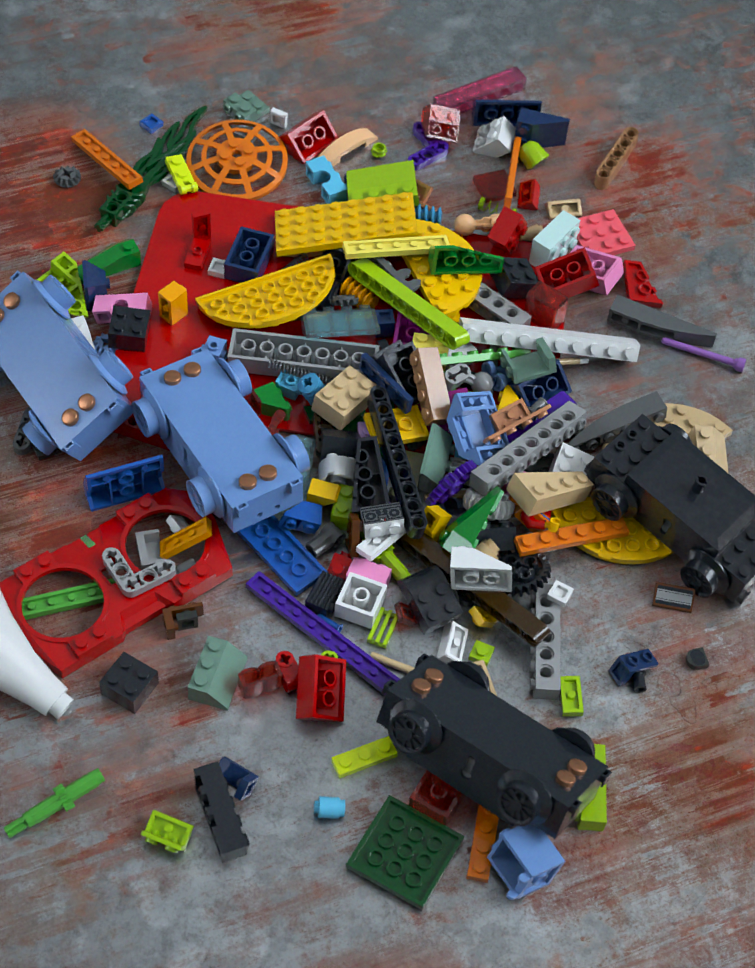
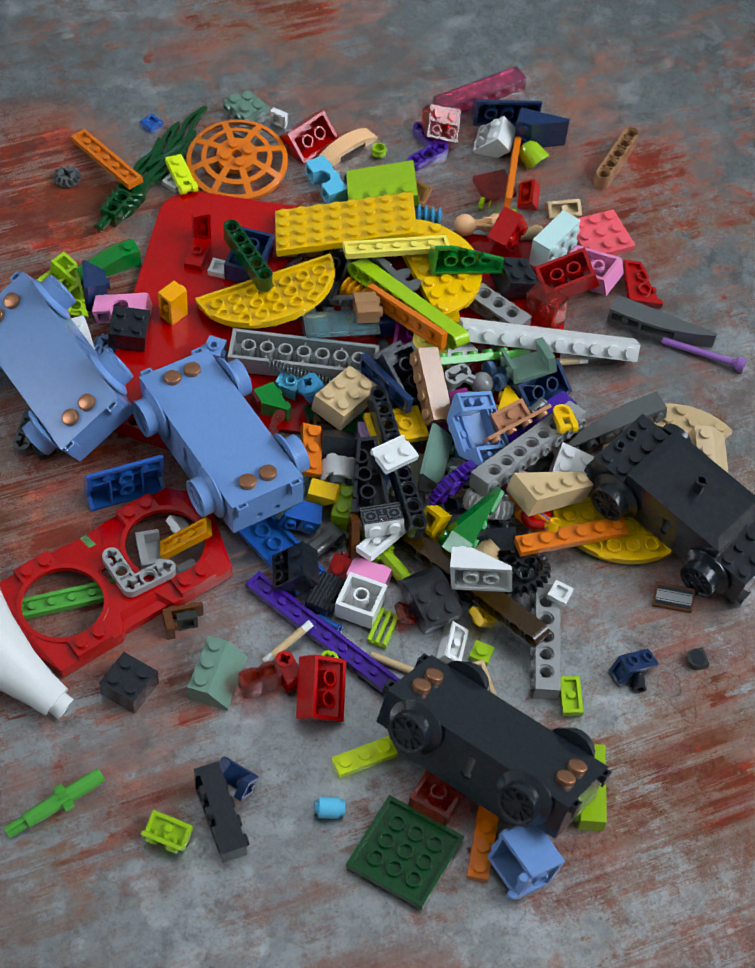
none -> dark green beam [223,219,273,292]
none -> tan bar [262,620,313,665]
none -> black slope [272,541,320,591]
none -> orange plate [301,423,322,478]
none -> medium nougat brick [352,291,383,324]
none -> orange plate [367,283,448,350]
none -> white plate [370,435,419,474]
none -> yellow plate [552,404,579,434]

